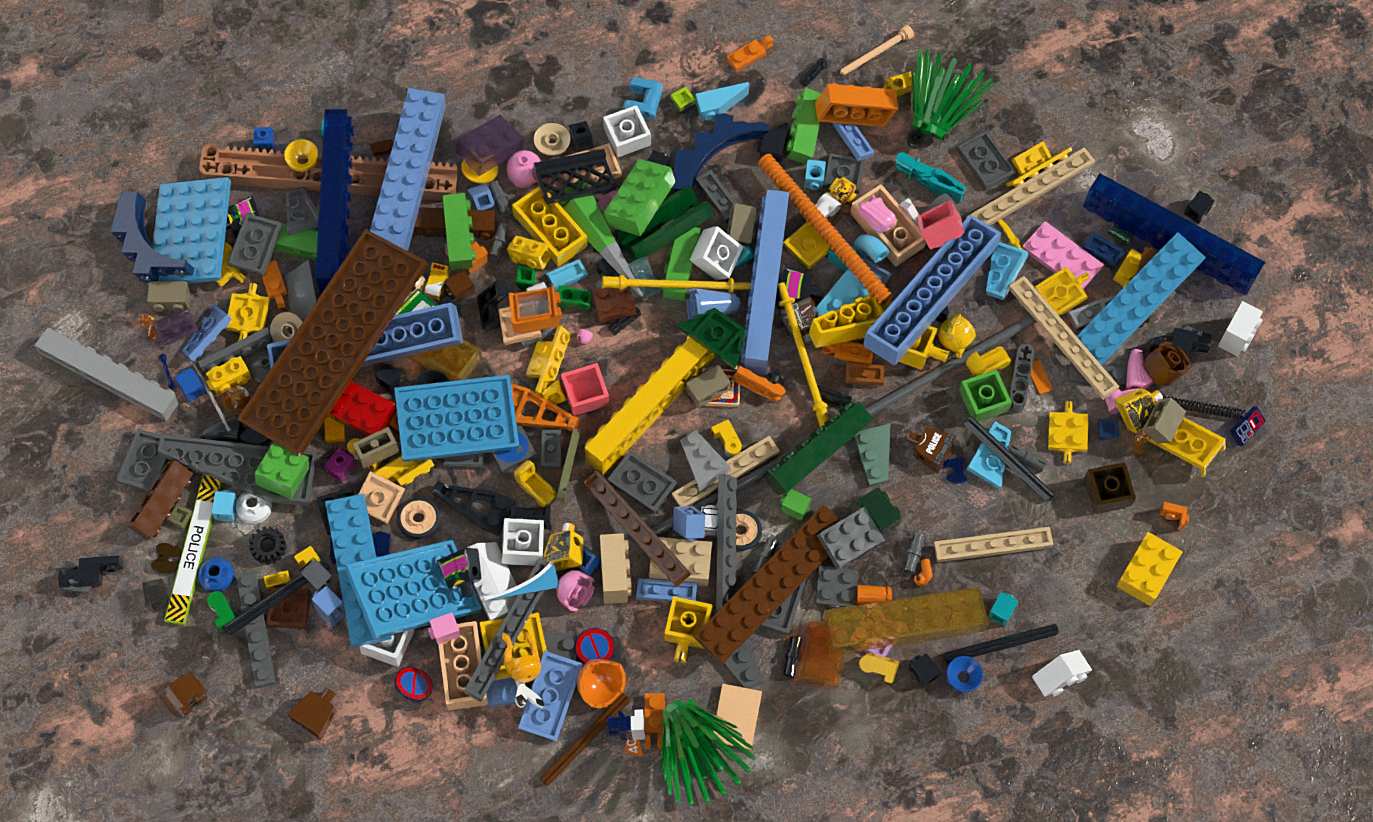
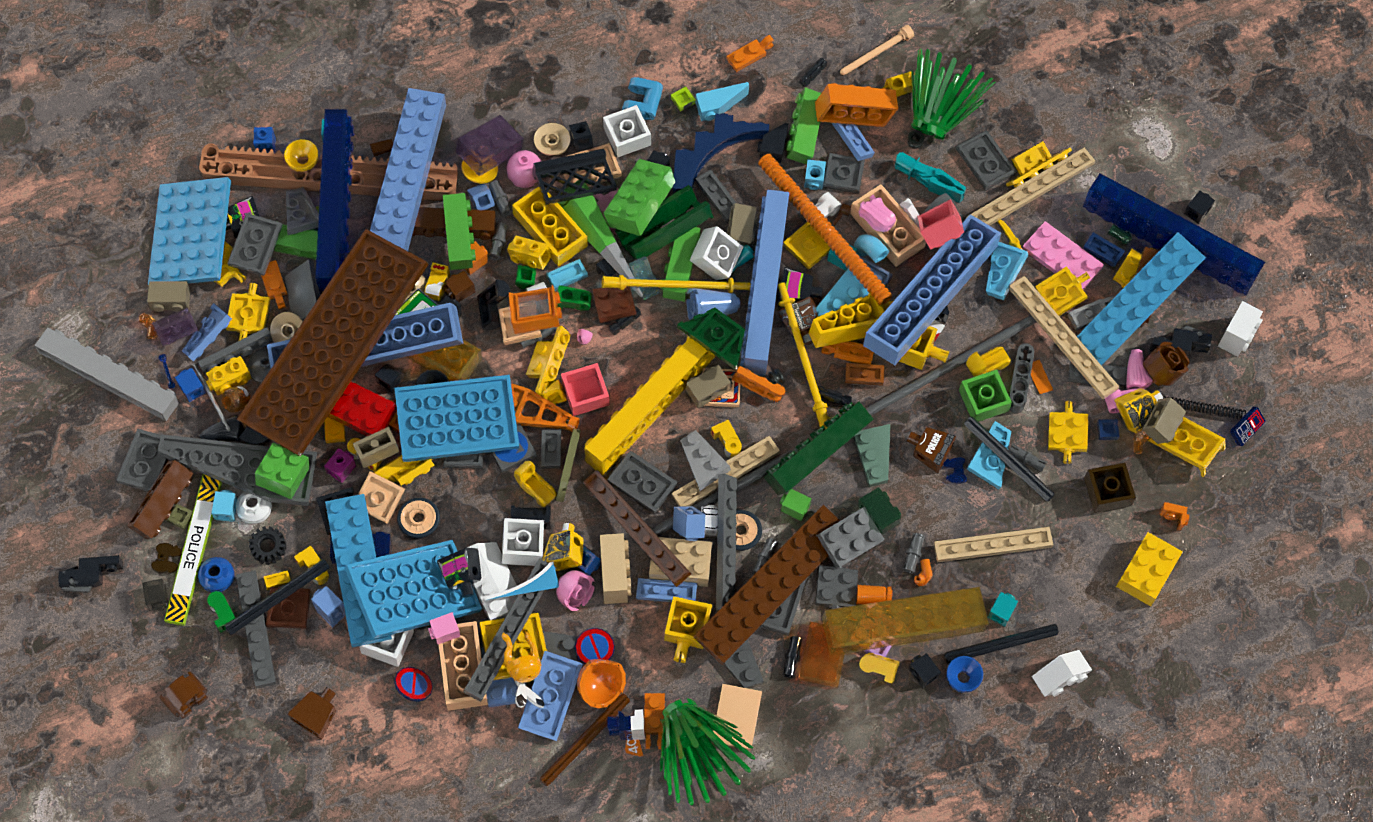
dark blue arch [111,192,195,283] -> none
black brick [299,557,332,590] -> none
black plate [432,481,515,536] -> none
head [829,177,857,204] -> none
yellow helmet [938,313,976,358] -> none

